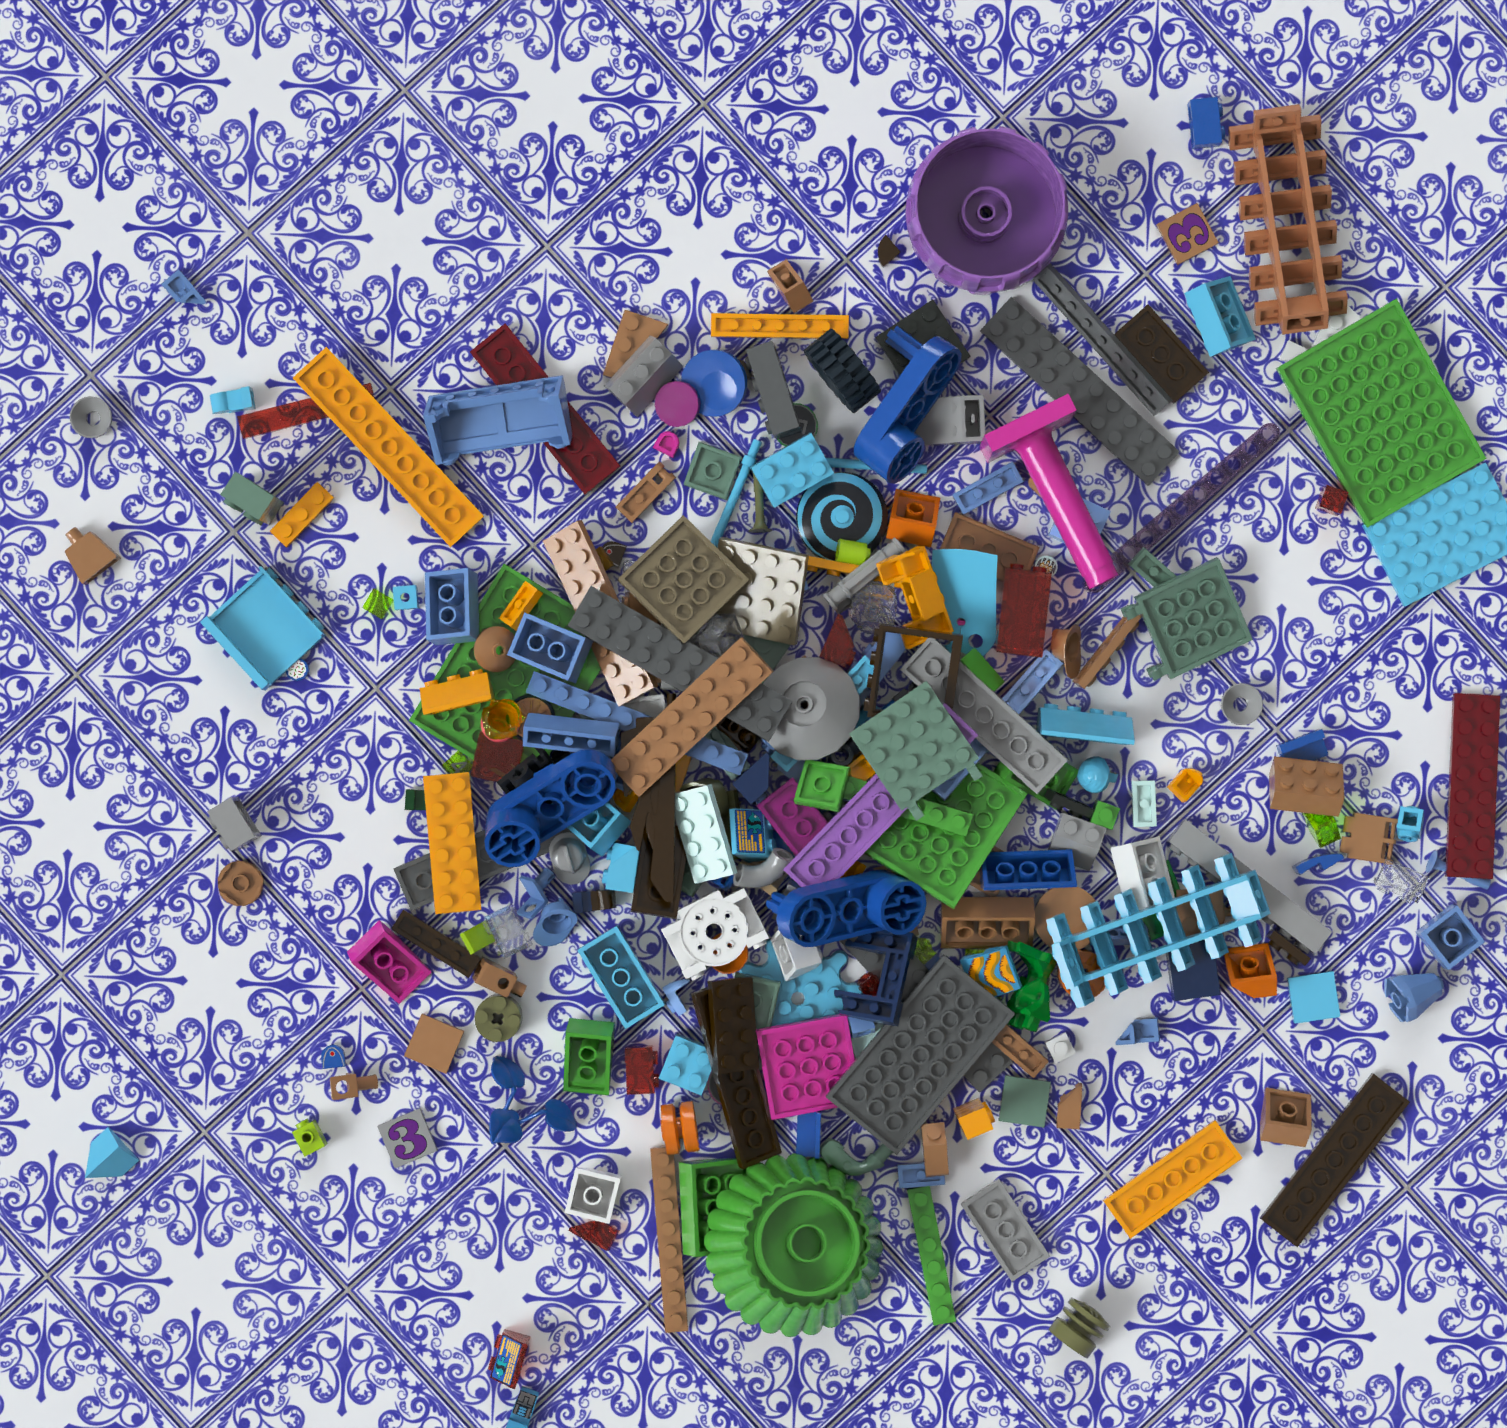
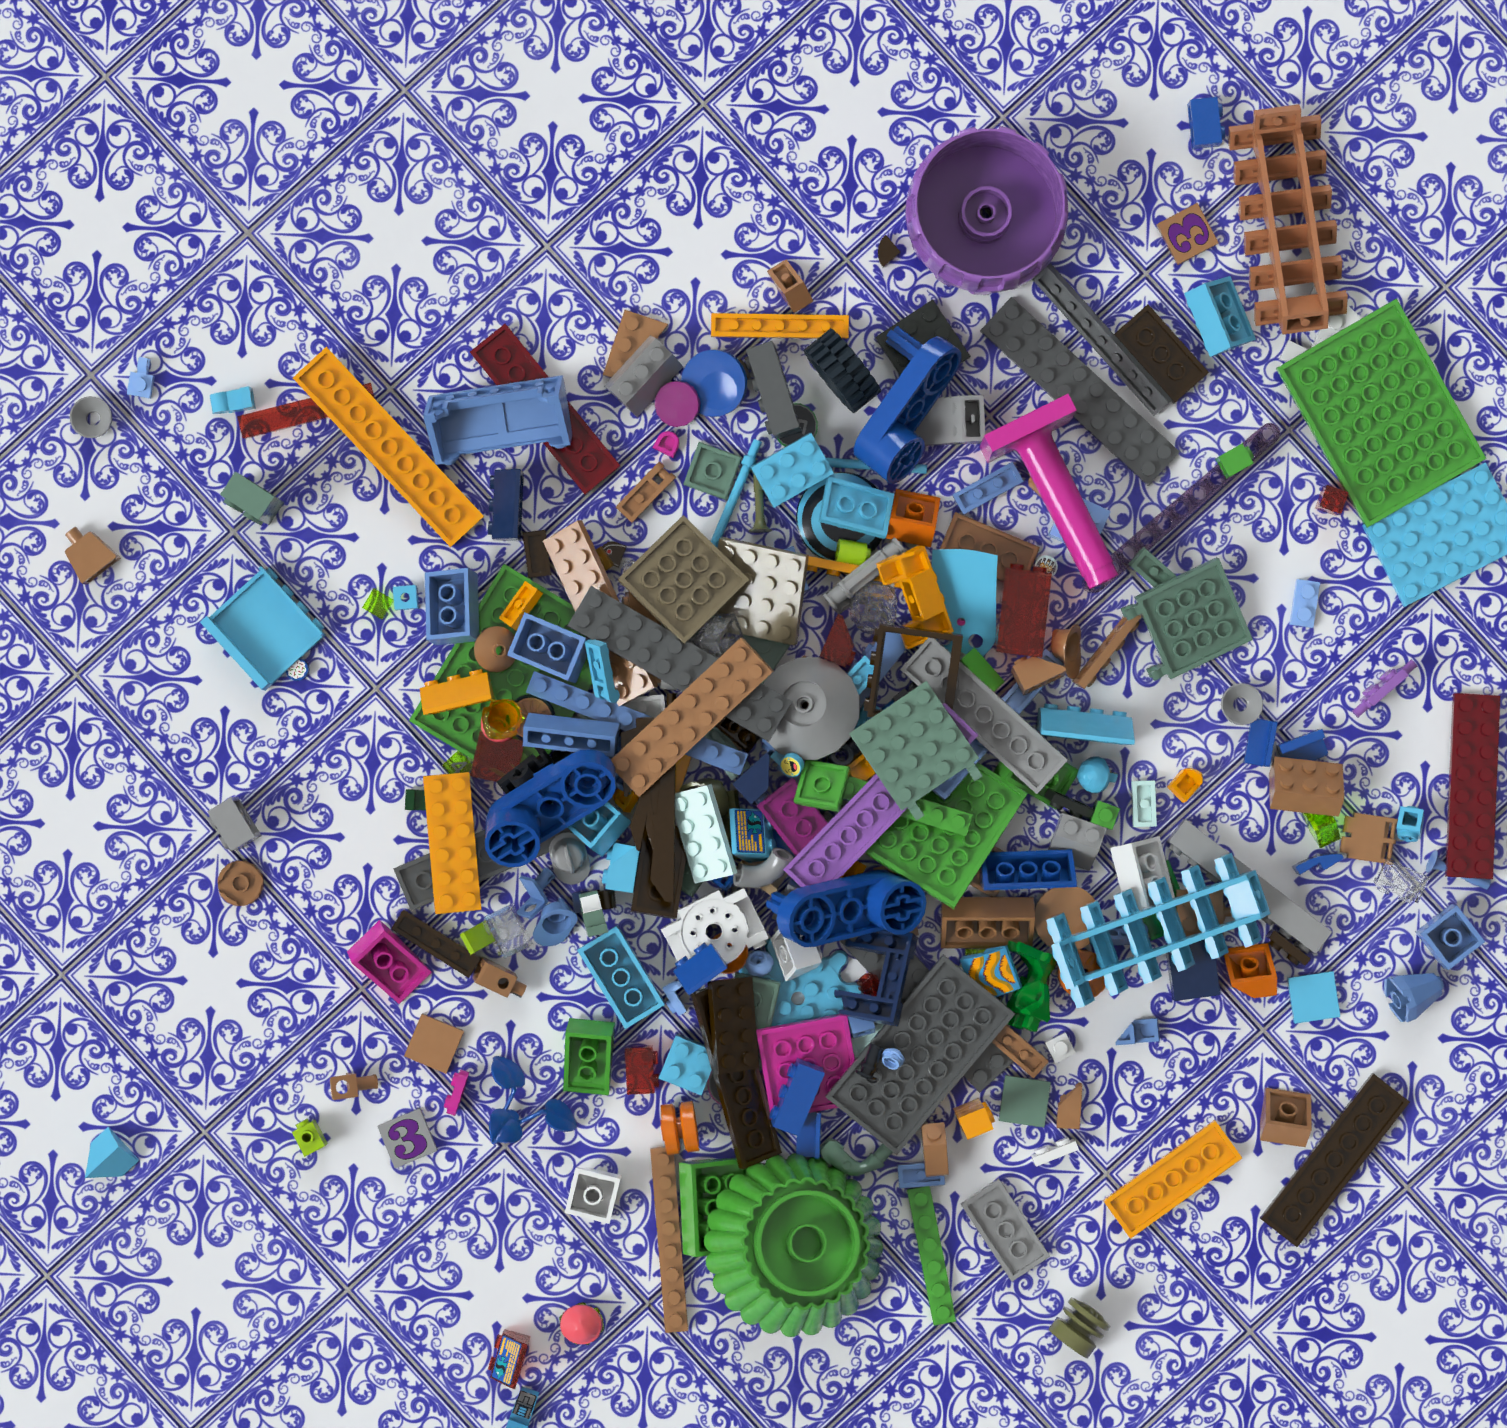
medium blue slope [161,269,206,304] -> none
light orange plate [270,482,334,547] -> none
blue tile [321,1044,346,1069] -> none
olive brick [474,994,522,1042] -> none
clear red slope [568,1221,620,1251] -> none
clear neon green leg [915,937,953,970] -> none
none -> light blue plate [127,357,155,399]
none -> dark pink plate [444,1070,470,1116]
none -> dark blue slope [488,469,524,541]
none -> dark brown tile [523,530,552,578]
none -> coral hair [559,1302,604,1345]
none -> sand green leg [578,890,608,937]
none -> medium azure plate [585,639,620,703]
none -> blue slope [673,942,728,995]
none -> light blue plate [745,950,774,977]
none -> blue brick [769,1058,825,1136]
none -> tile [780,753,804,777]
none -> medium azure plate [818,476,894,539]
none -> black pin [855,1043,884,1080]
none -> light blue plate [882,1048,905,1070]
none -> medium nougat slope [1011,656,1066,696]
none -> white plate [1031,1137,1079,1166]
none -> bright green brick [1215,443,1254,479]
none -> blue panel [1243,719,1278,767]
none -> light blue plate [1289,579,1320,628]
none -> medium lavender plate [1352,659,1418,718]

